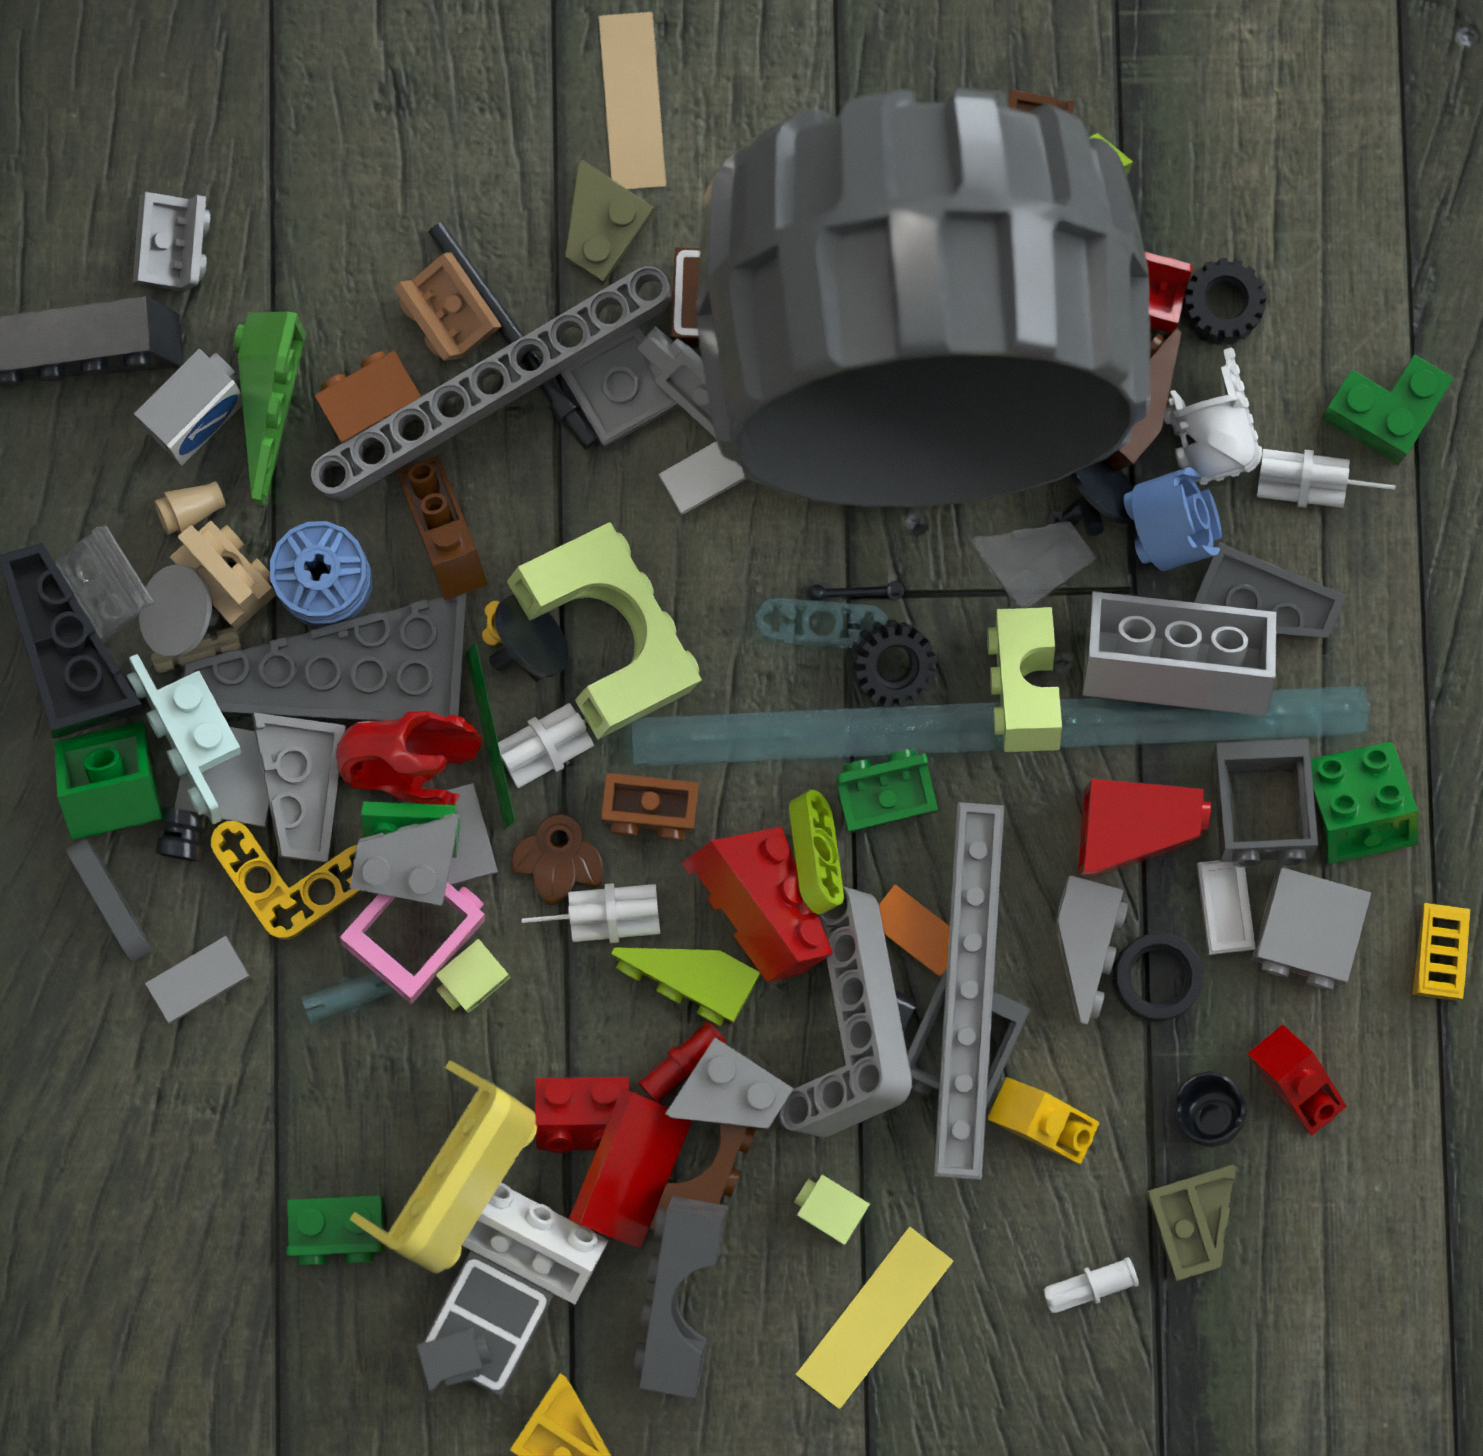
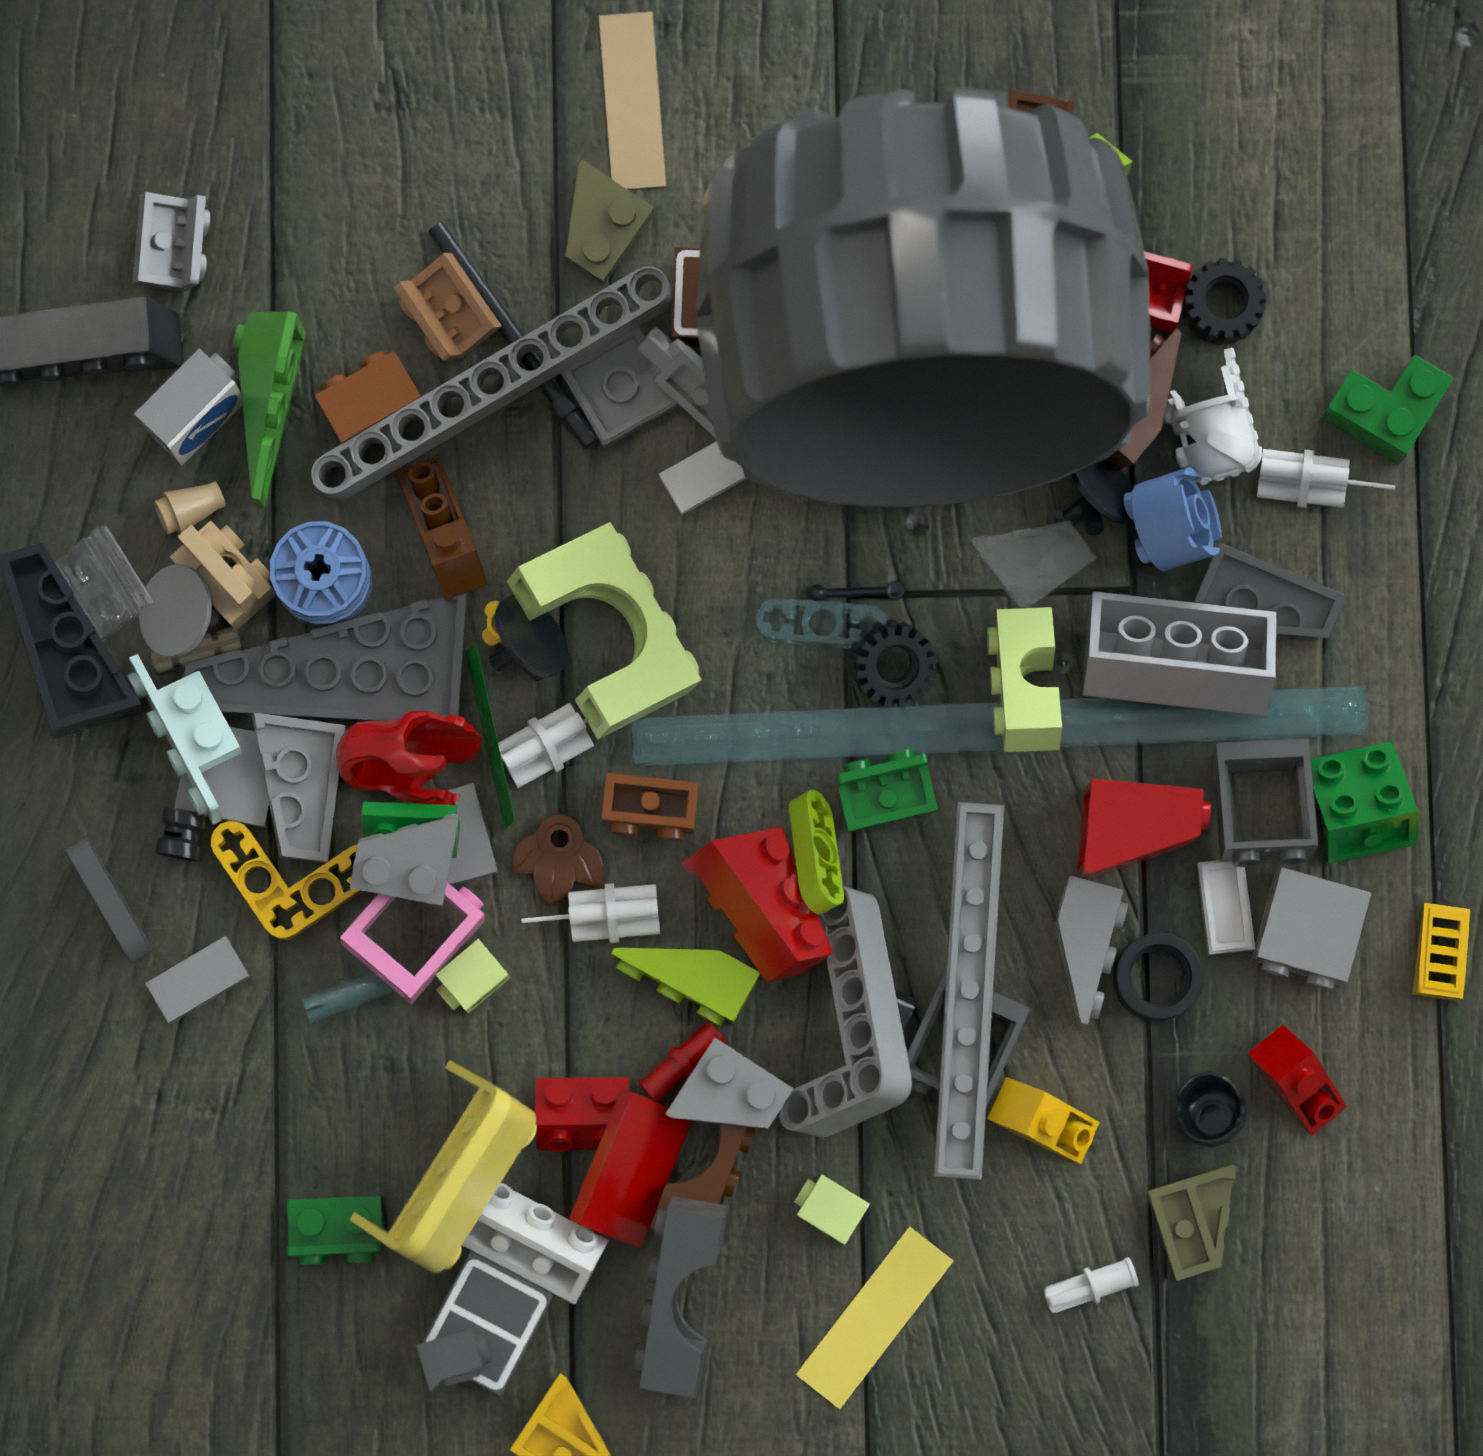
green slope [54,721,162,840] -> none
orange tile [879,884,949,978] -> none

